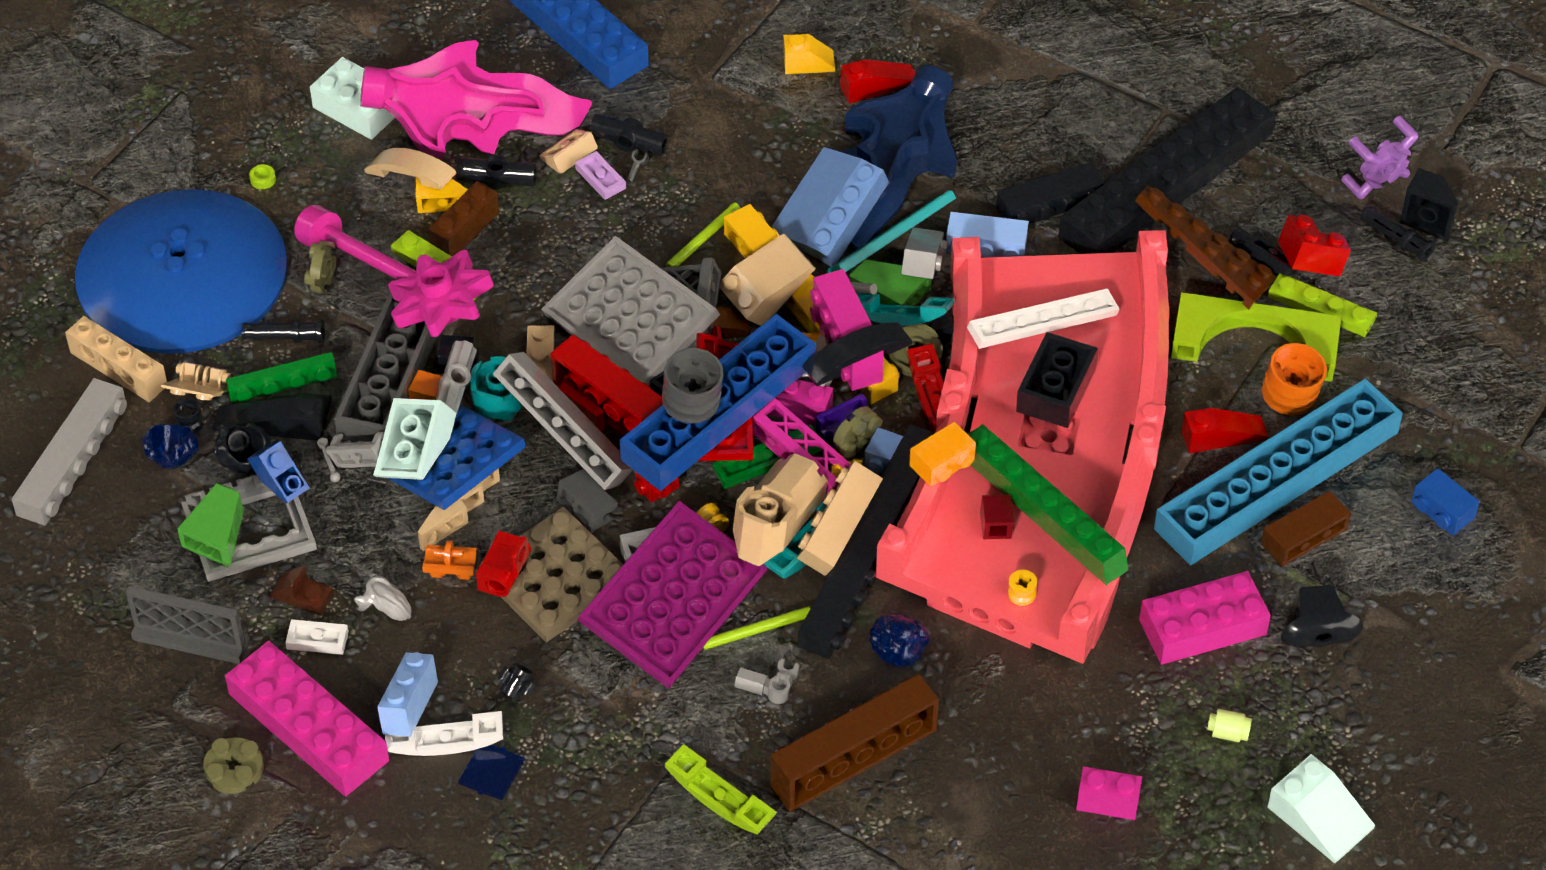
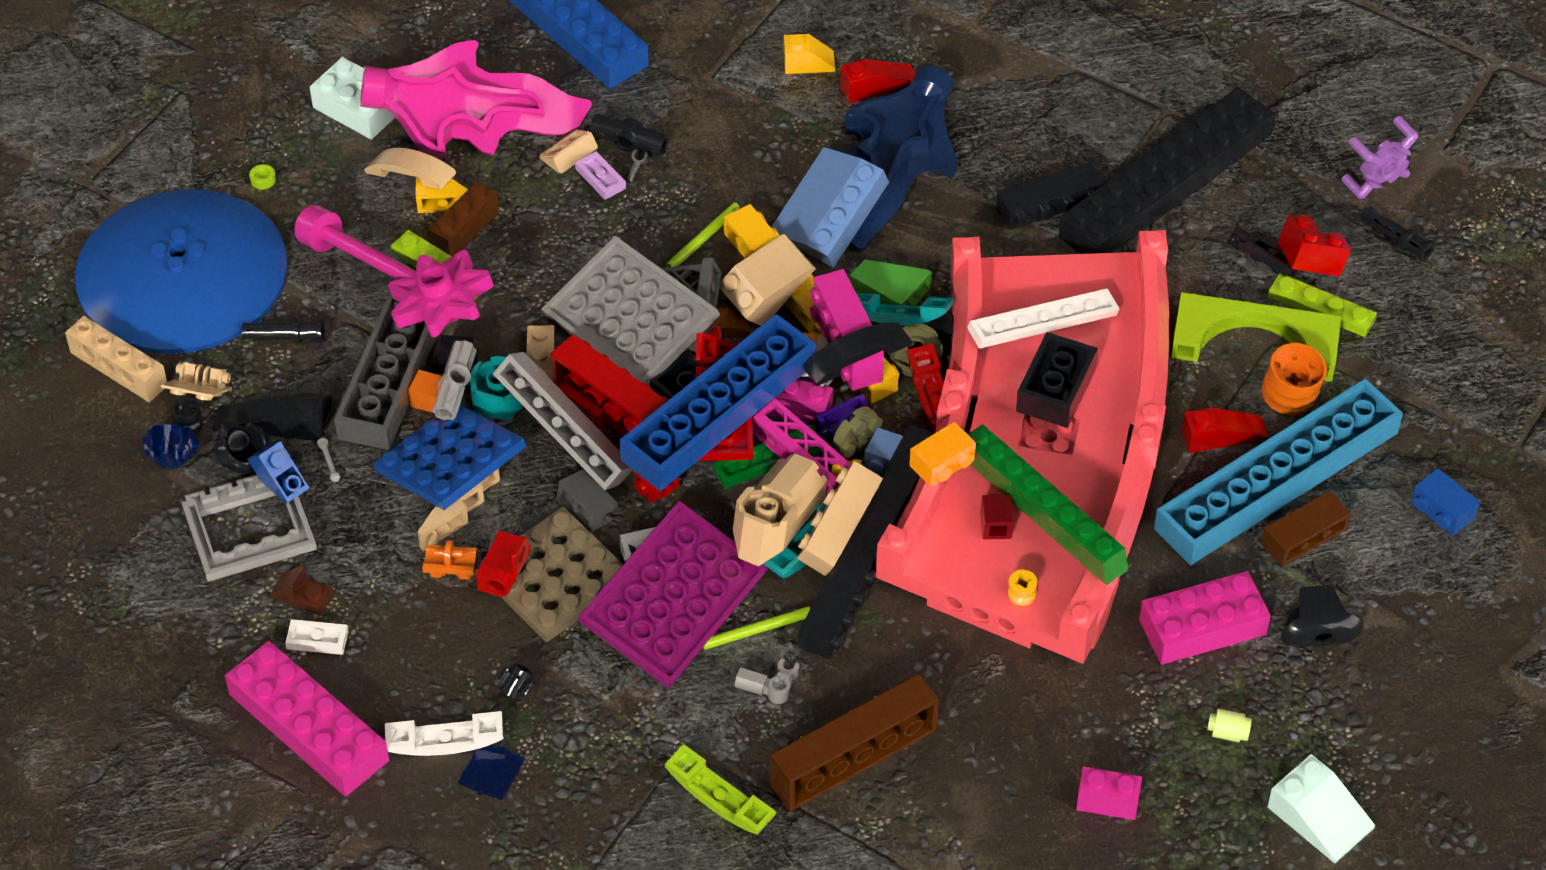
light grey brick [11,378,127,526] -> none
dark grey fence [126,586,250,664] -> none
bright green slope [177,483,244,567] -> none
olive plate [203,738,264,794] -> none
green plate [226,352,337,404] -> none
olive plate [304,240,336,294] -> none
light grey hinge [325,432,384,468] -> none
light grey piece [354,573,411,621] -> none
light aqua slope [373,398,456,480] -> none
light blue brick [377,652,438,737] -> none
black piece [456,155,537,189] -> none
dark grey wheel [662,348,723,423] -> none
yellow wheel [697,503,729,533] -> none
teal tile [827,190,956,273] -> none
light grey piece [851,282,878,294] -> none
clear blue hair [869,614,930,668] -> none
light grey brick [901,227,948,279] -> none
light blue brick [946,212,1029,258] -> none
reddish brown wing [1135,185,1277,310] -> none
black slope [1400,168,1458,242] -> none

